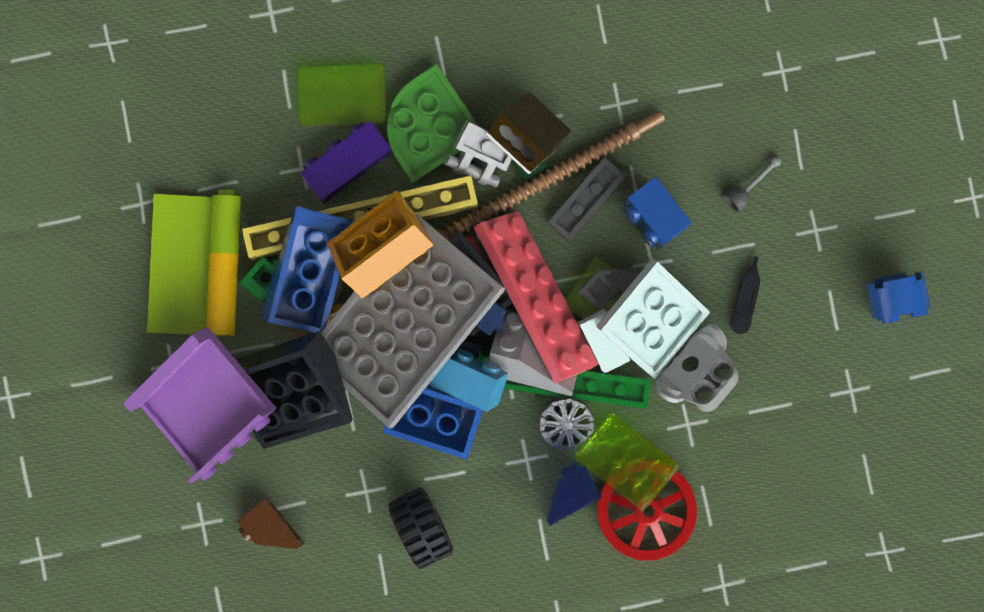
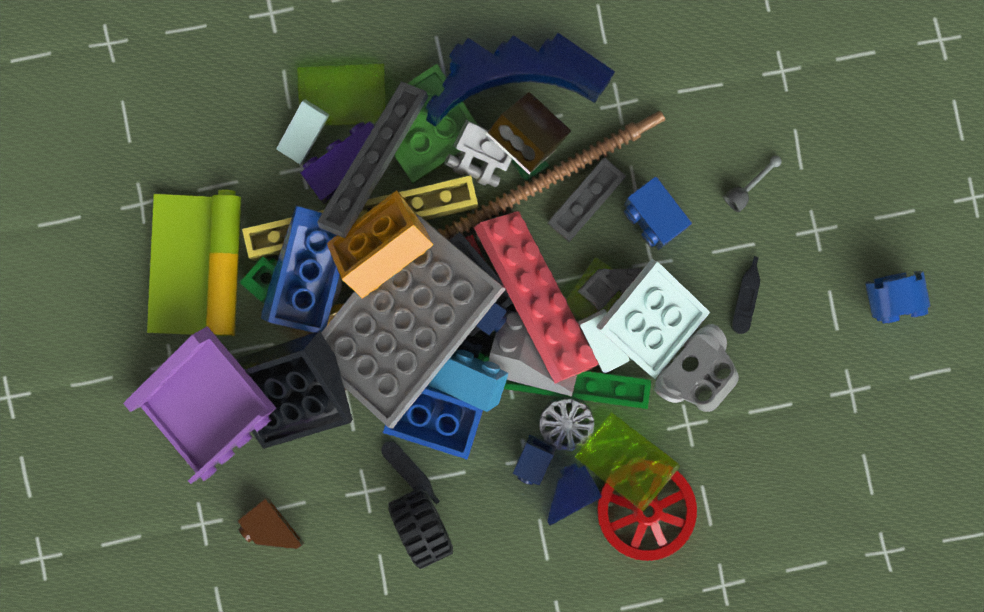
none -> light aqua tile [276,99,330,165]
none -> dark grey plate [317,81,428,238]
none -> black piece [381,441,440,505]
none -> clear blue arch [425,33,615,127]
none -> dark blue brick [513,435,556,486]

